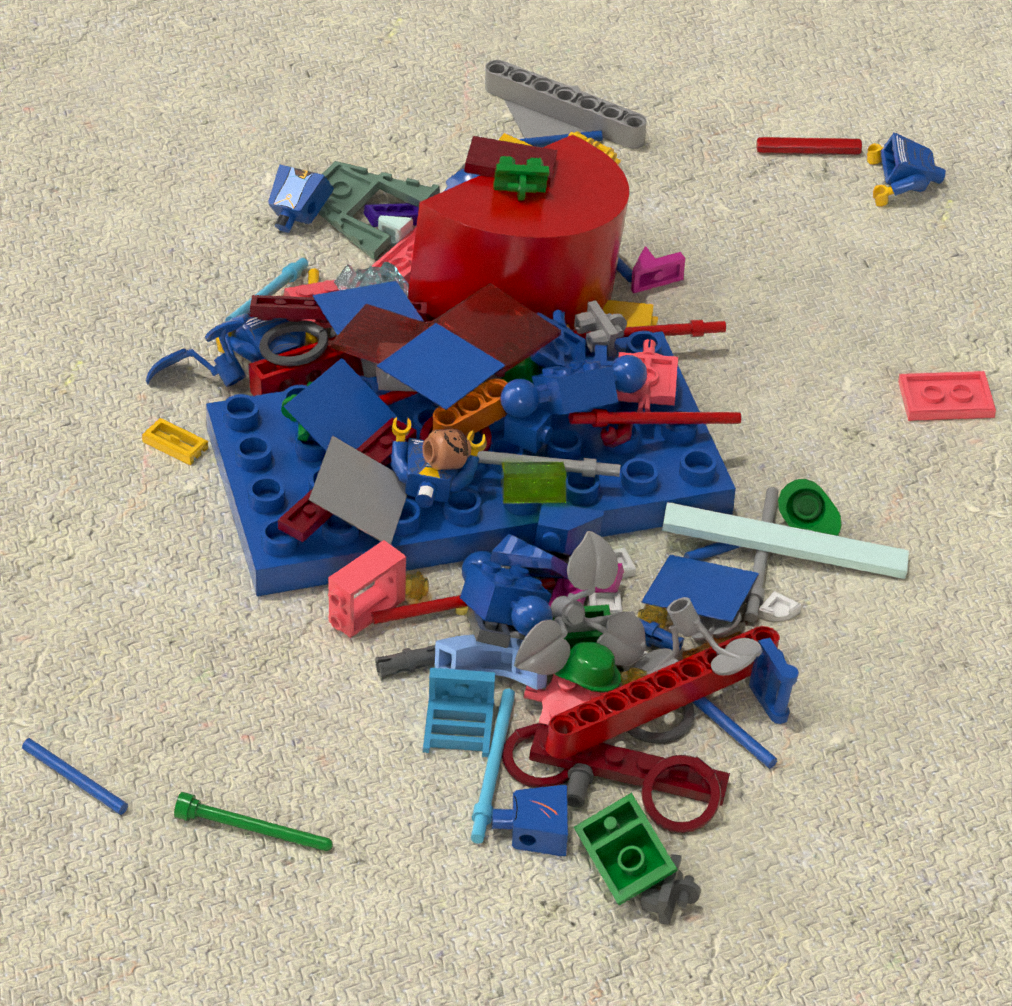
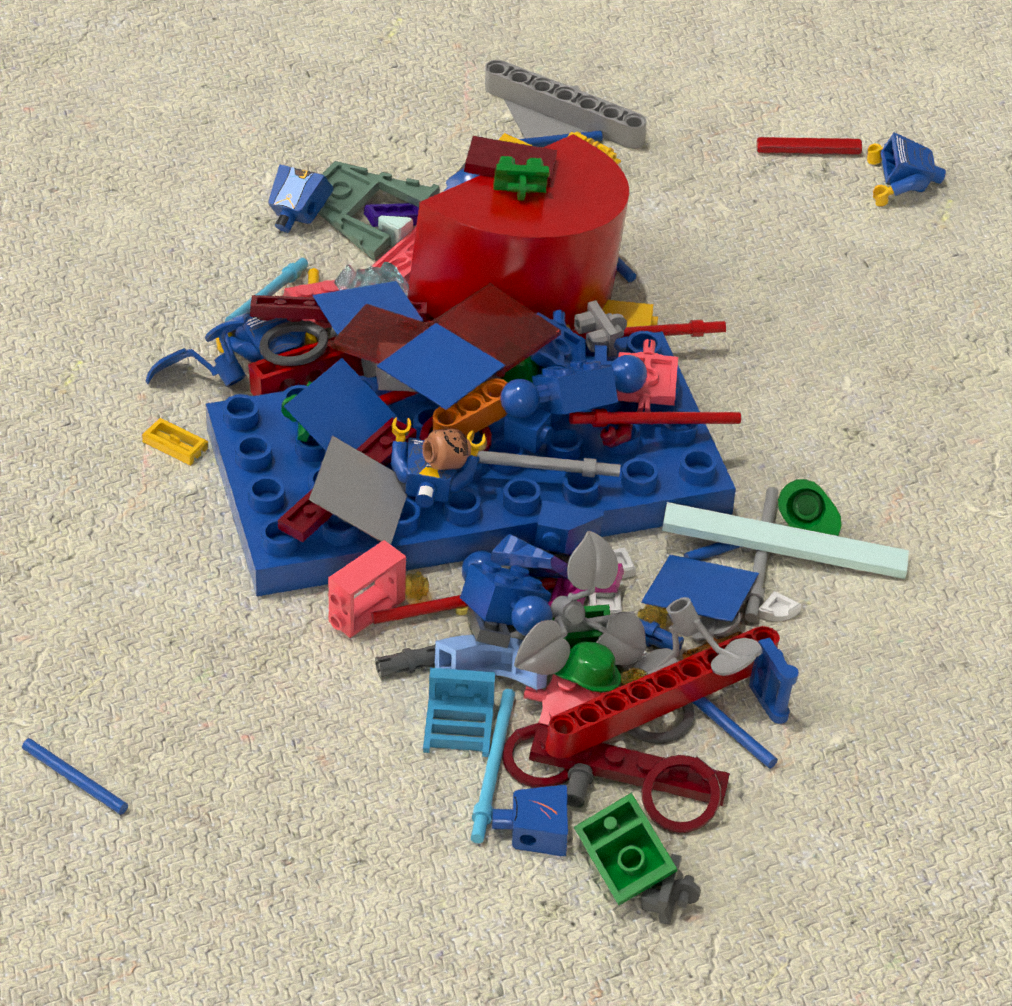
green piece [174,792,333,851] -> none
clear neon green brick [501,462,566,504] -> none
dark pink slope [631,246,686,294] -> none
coral tile [898,371,996,421] -> none

